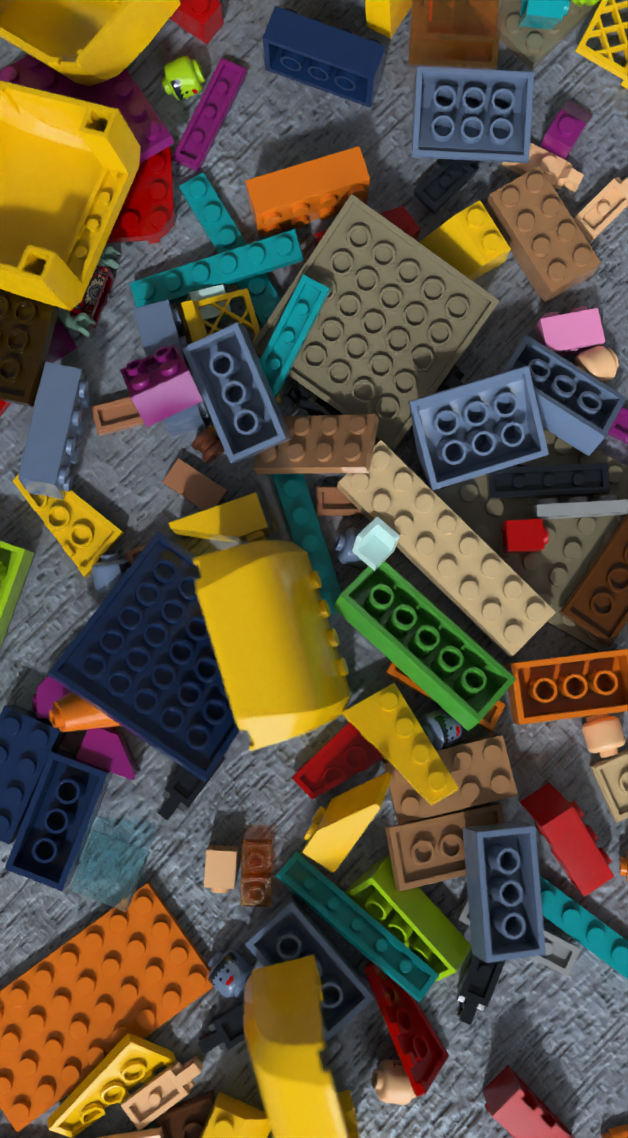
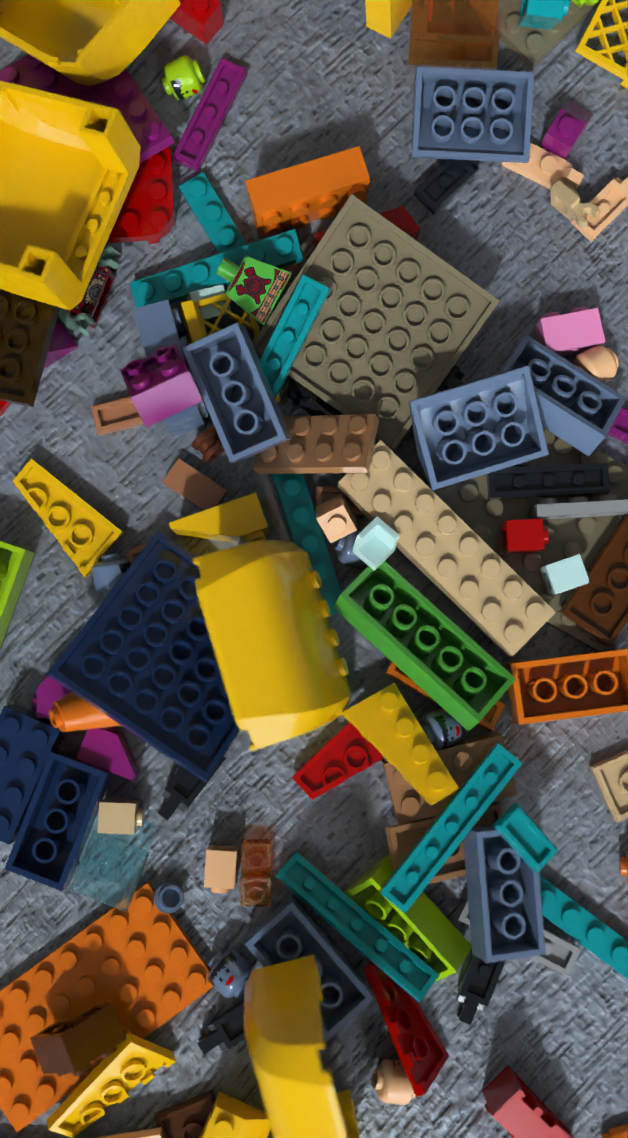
sand blue brick [18,362,92,500] -> none
light nougat hinge [121,1055,204,1131] -> none
dark blue brick [263,6,386,108] -> none
yellow slope [302,772,392,873] -> none
yellow slope [419,200,511,281] -> none
medium nougat brick [485,165,601,304] -> none
red wedge [520,783,615,897] -> none
light nougat head [582,713,626,758] -> none
none -> reddish brown brick [30,1003,126,1076]
none -> tan brick [97,798,145,835]
none -> sand blue plate [153,882,184,913]
none -> torso [216,256,292,325]
none -> light nougat brick [316,493,357,544]
none -> teal plate [379,743,523,913]
none -> teal tile [493,803,559,873]
none -> light aqua panel [539,554,589,596]
none -> tan plate [550,180,599,229]

